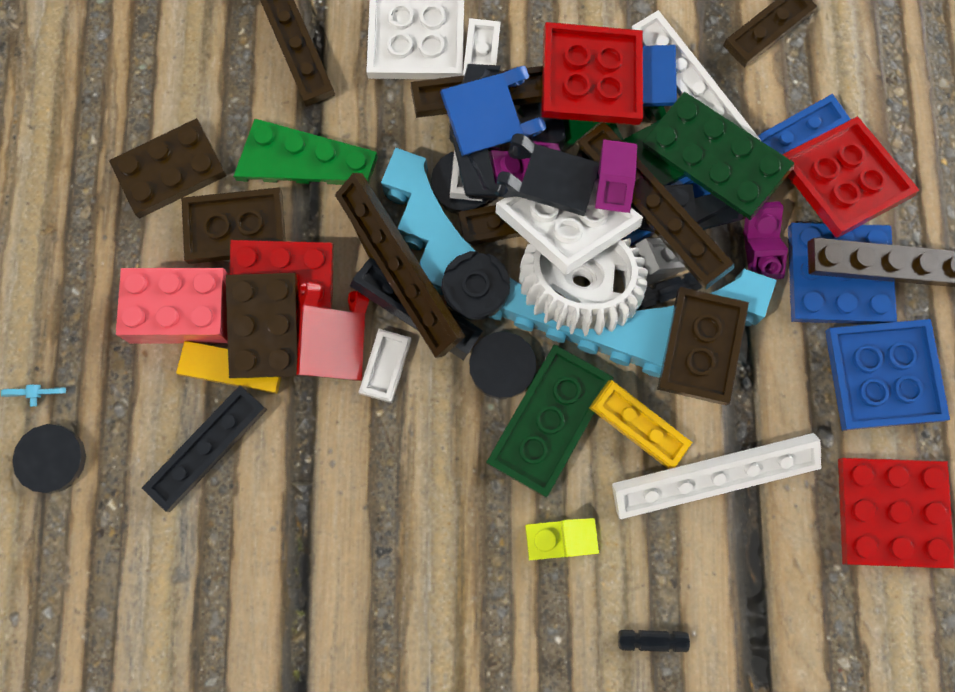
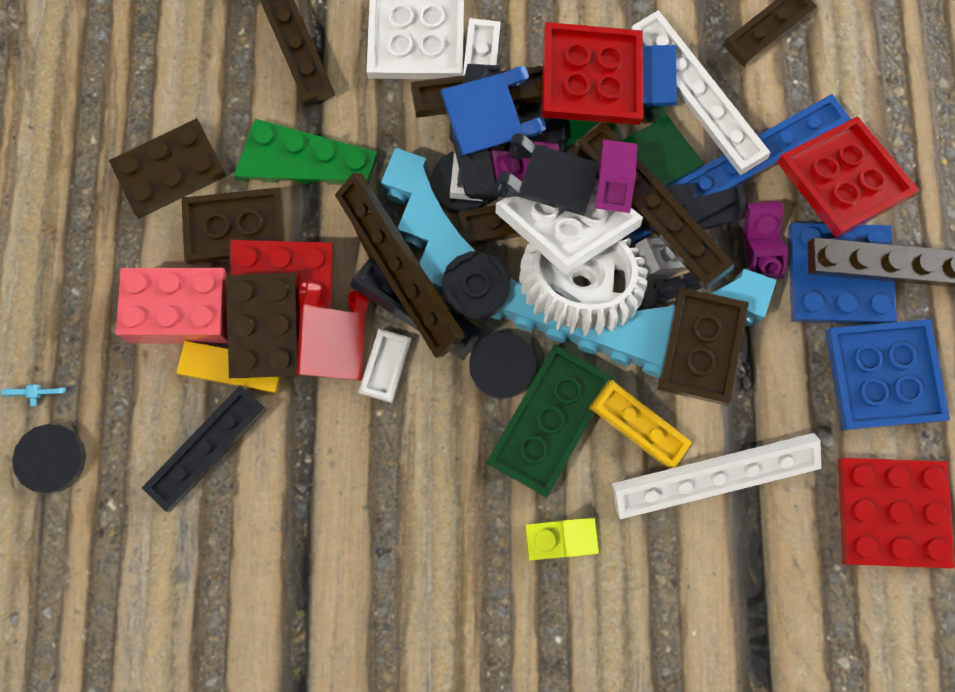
black axle [618,630,690,652] -> none
dark green plate [643,91,795,220] -> none

